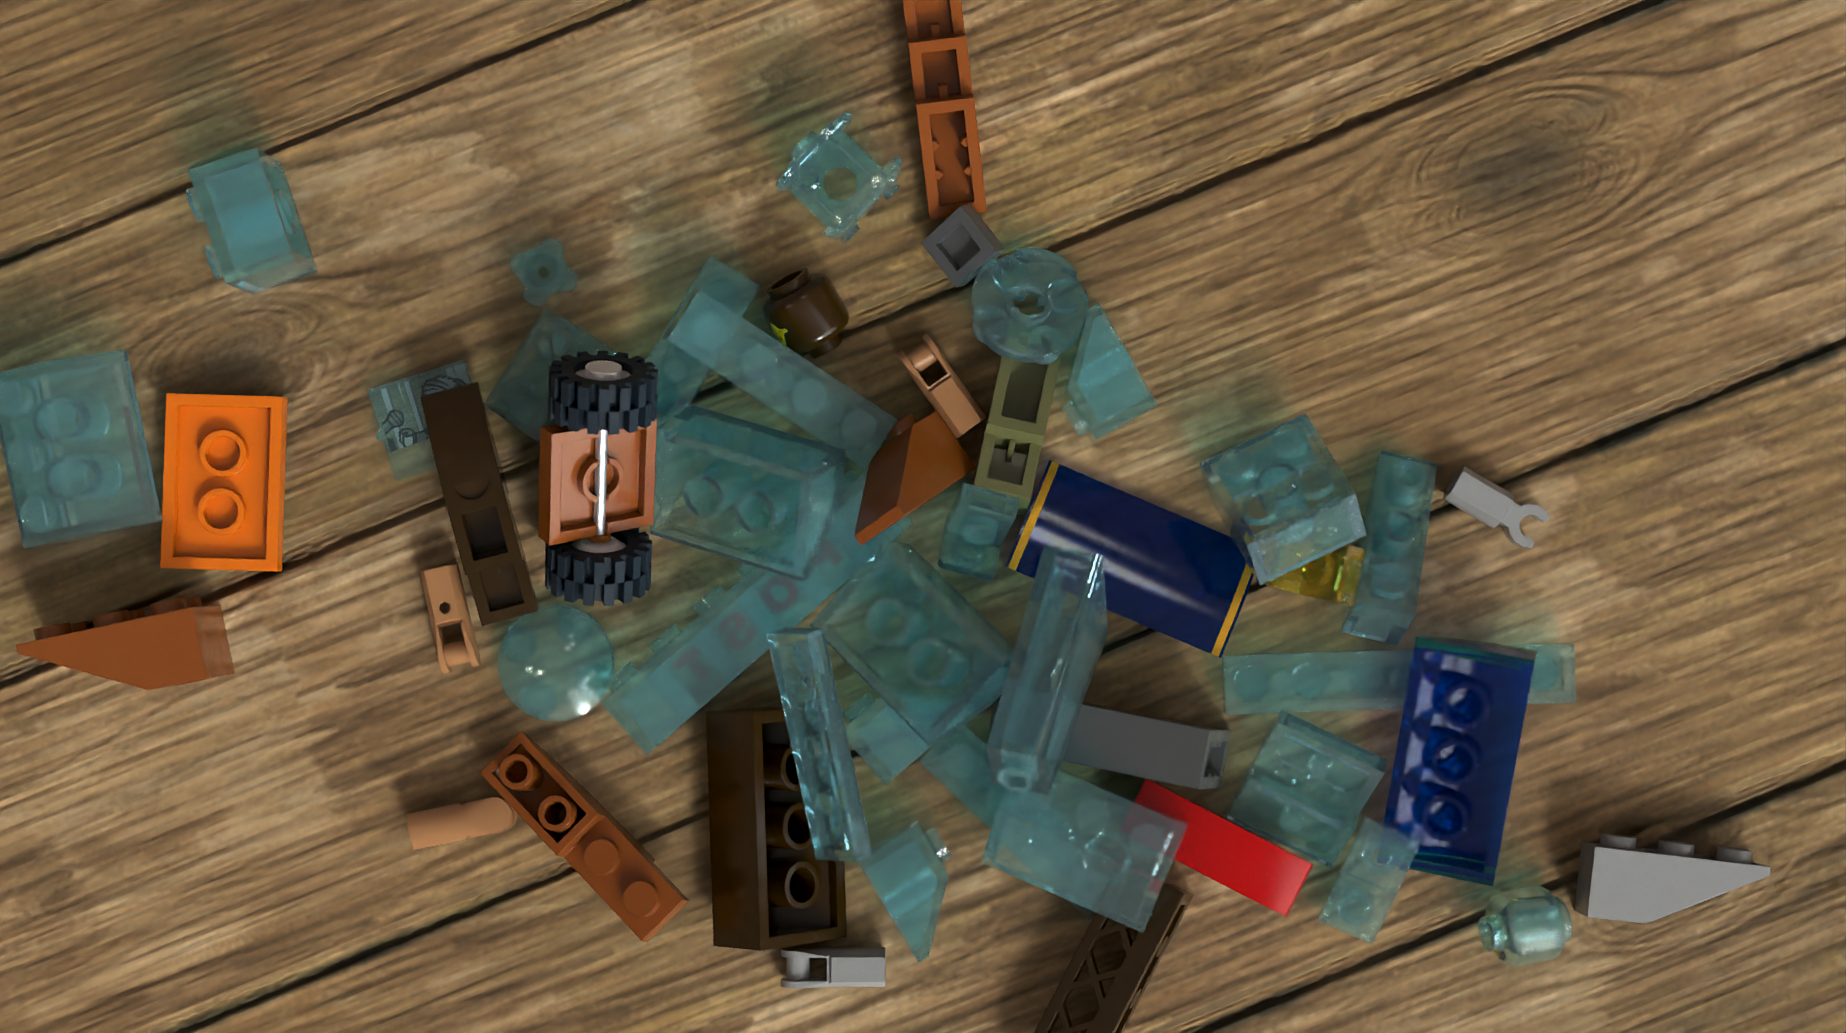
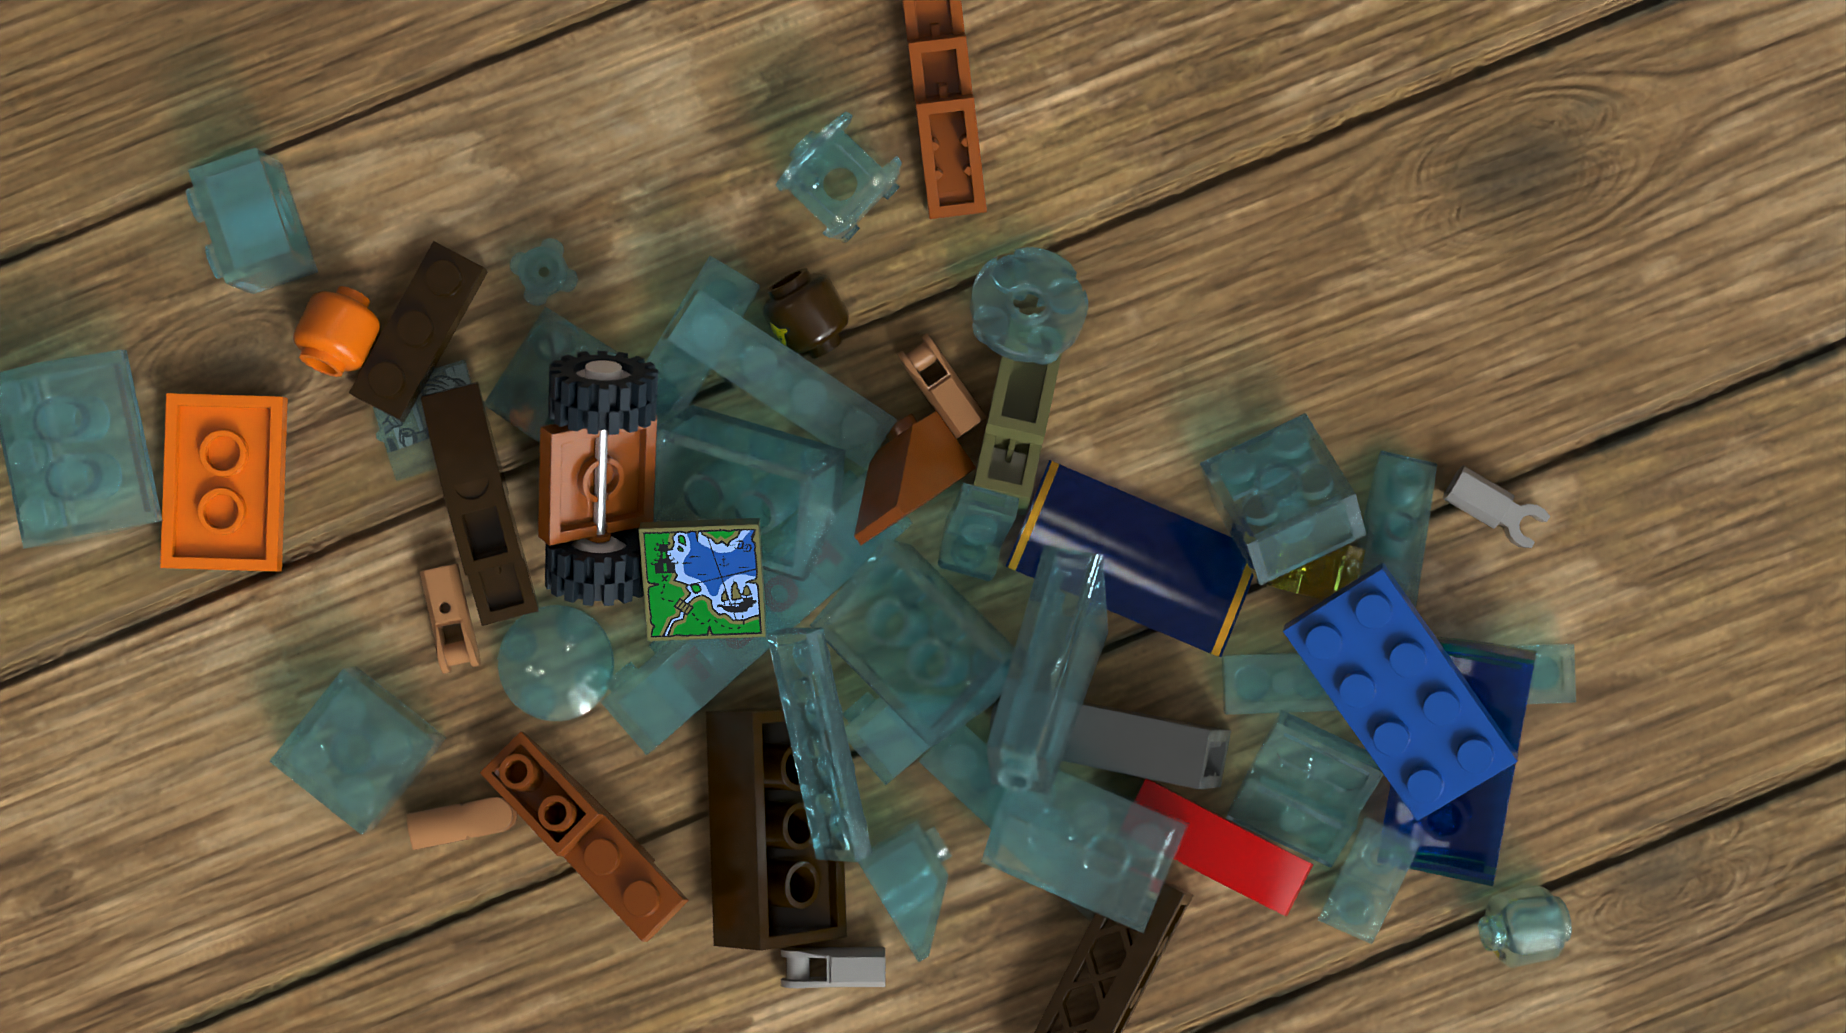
dark orange slope [16,597,235,690] -> none
dark grey plate [921,204,1005,288] -> none
clear light blue slope [1062,303,1158,442] -> none
light grey slope [1574,833,1771,924] -> none
none -> clear light blue brick [269,666,447,835]
none -> orange head [293,286,380,377]
none -> dark brown plate [349,241,488,423]
none -> tile [639,518,767,641]
none -> blue plate [1283,562,1518,821]

